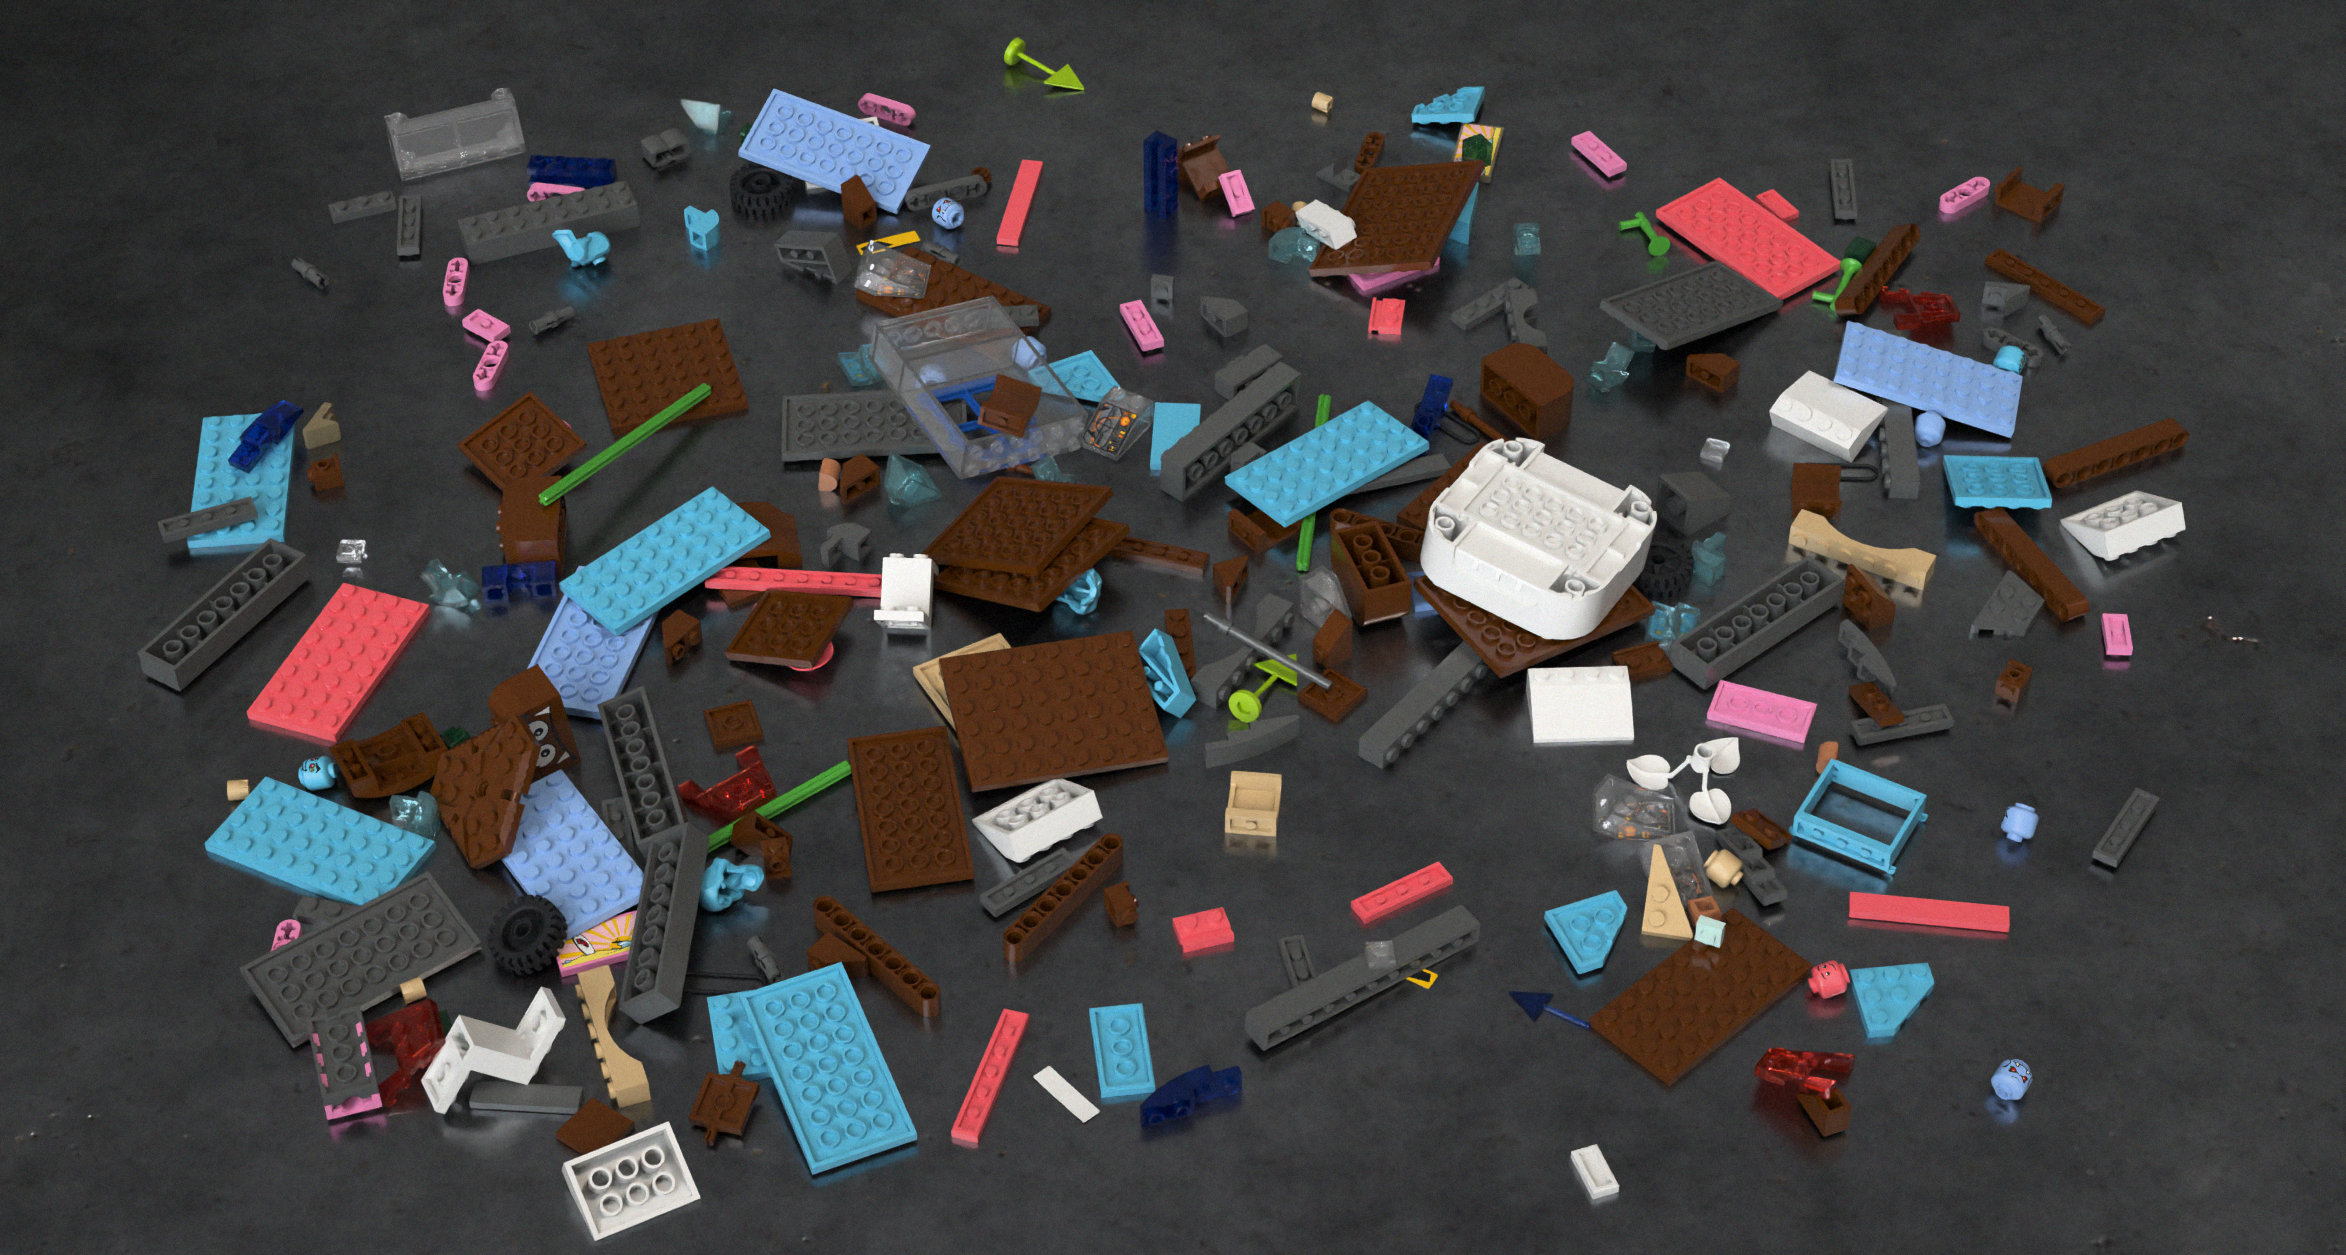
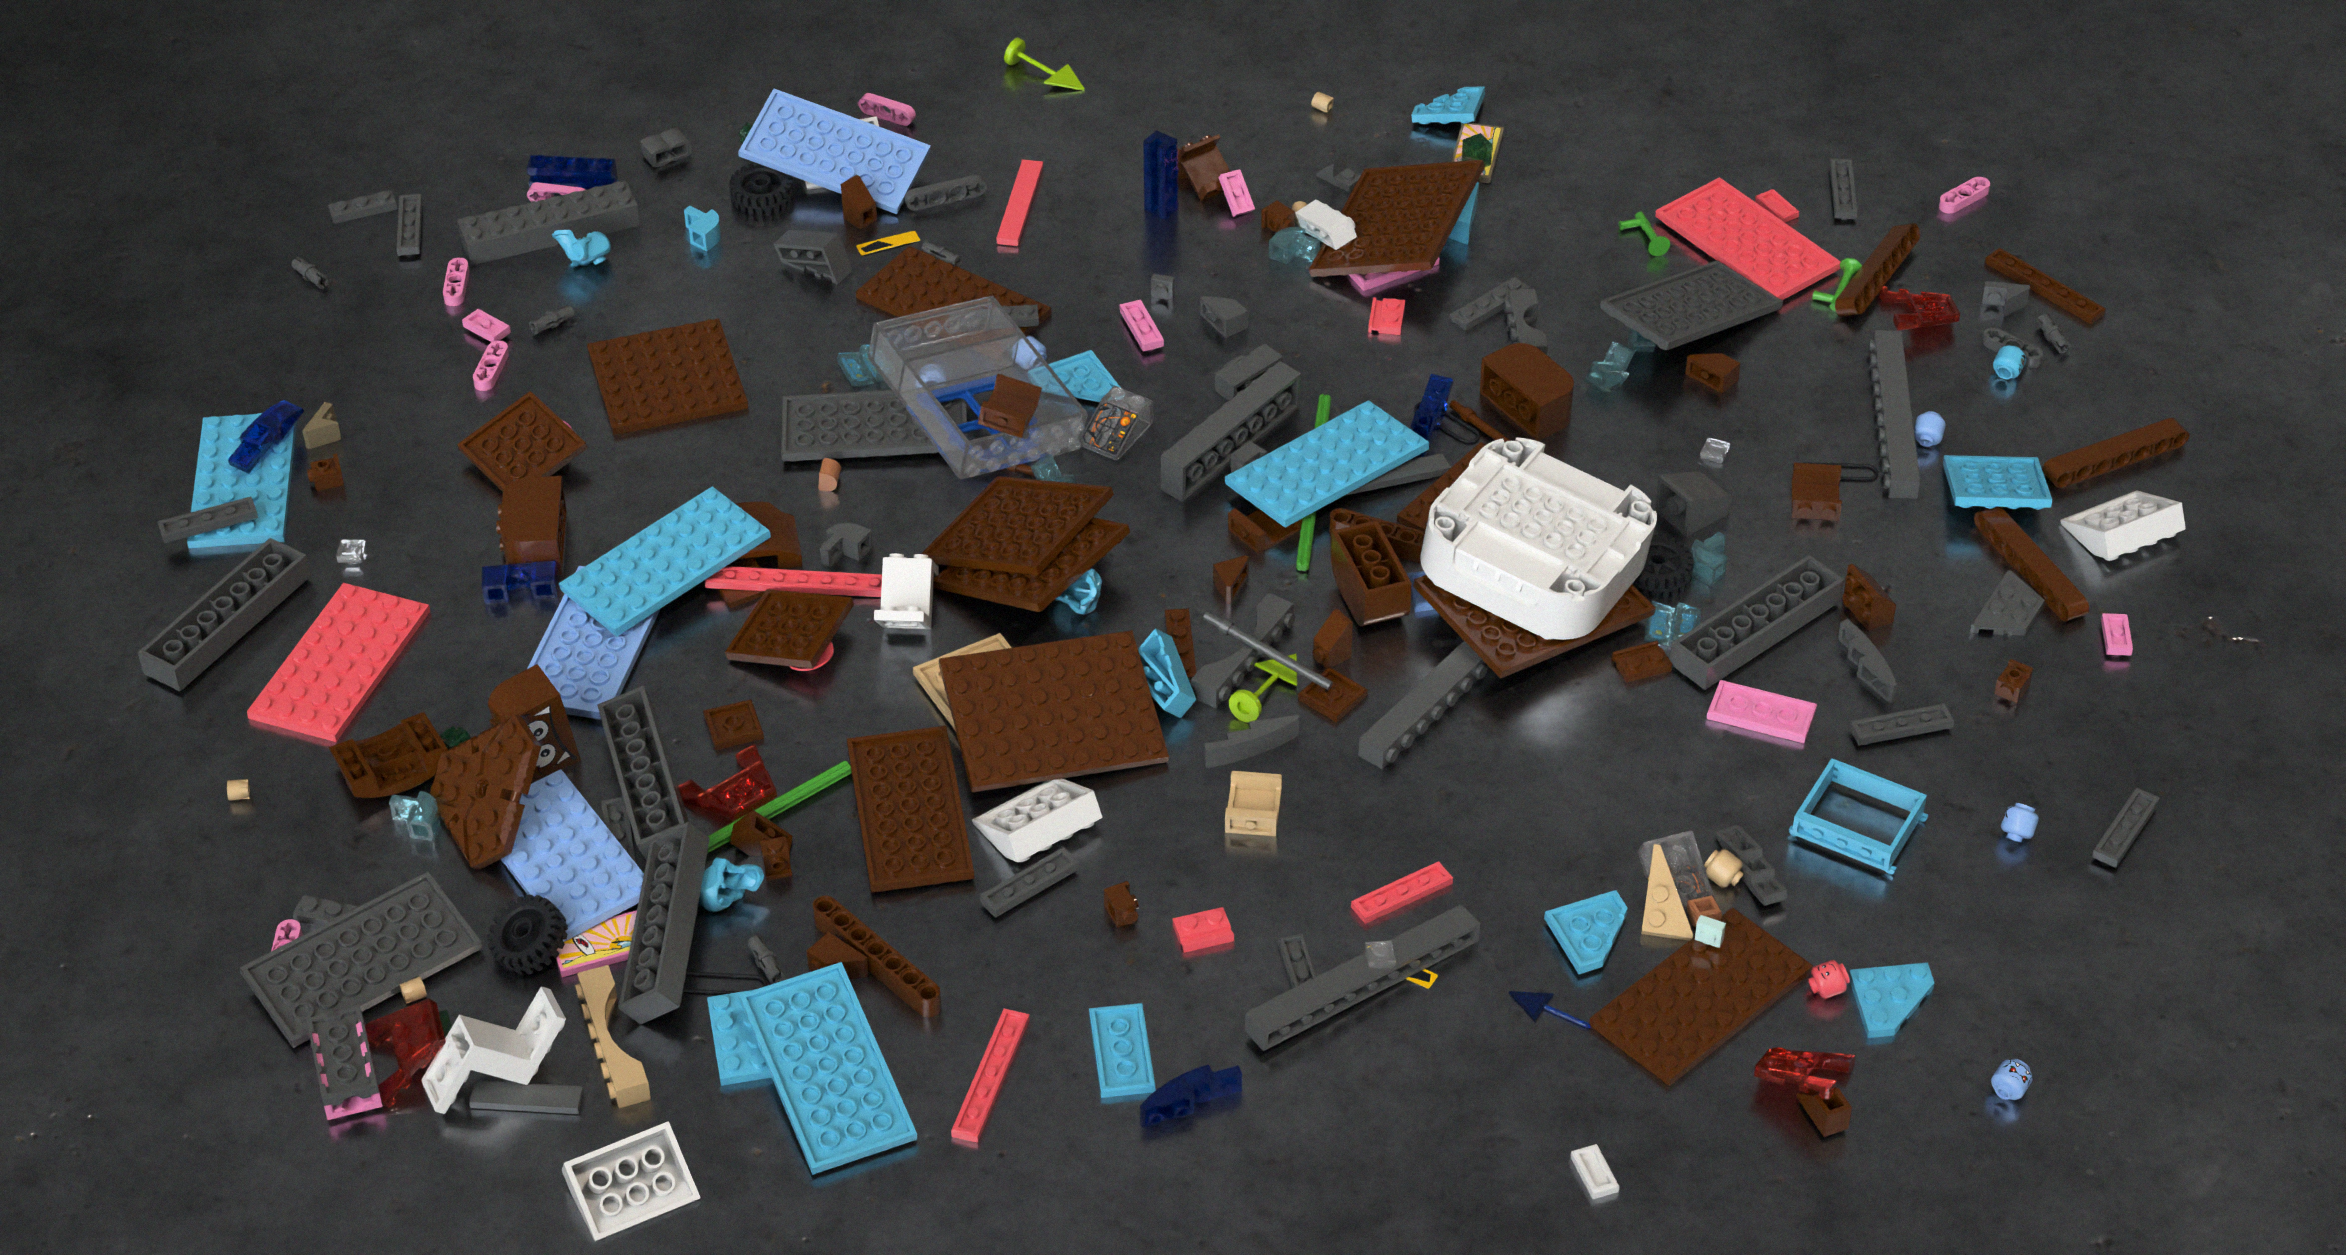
medium azure plate [205,777,436,906] -> none
medium azure head [298,756,339,791] -> none
clear windscreen [384,88,526,181] -> none
clear light blue brick [420,558,480,608] -> none
bright green axle [539,383,711,506] -> none
reddish brown tile [556,1097,635,1155] -> none
reddish brown slope [662,609,702,666] -> none
clear light blue slope [681,99,733,136] -> none
reddish brown plate [688,1060,760,1146] -> none
reddish brown slope [840,453,881,505] -> none
clear slope [854,240,931,298] -> none
clear light blue slope [884,452,942,508] -> none
light blue head [932,198,964,229] -> none
reddish brown plate [970,167,992,185] -> none
reddish brown beam [1002,833,1123,962] -> none
white sticker [1034,1066,1100,1122] -> none
reddish brown tile [1107,536,1210,575] -> none
medium azure tile [1150,402,1201,470] -> none
clear slope [1299,565,1352,630] -> none
reddish brown beam [1354,132,1385,175] -> none
clear light blue brick [1513,222,1541,255] -> none
white slope [1526,666,1634,743] -> none
bright pink plate [1571,131,1627,177] -> none
clear slope [1592,774,1675,841] -> none
white plant [1626,737,1740,824] -> none
reddish brown plate [1730,808,1793,850] -> none
white slope [1769,370,1888,463] -> none
tan arch [1788,509,1936,590] -> none
nougat brick [1816,742,1839,775] -> none
light blue plate [1833,321,2023,438] -> none
clear green brick [1844,236,1876,265] -> none
reddish brown plate [1849,682,1904,727] -> none
coral tile [1849,892,2010,932] -> none
reddish brown panel [1994,166,2065,223] -> none

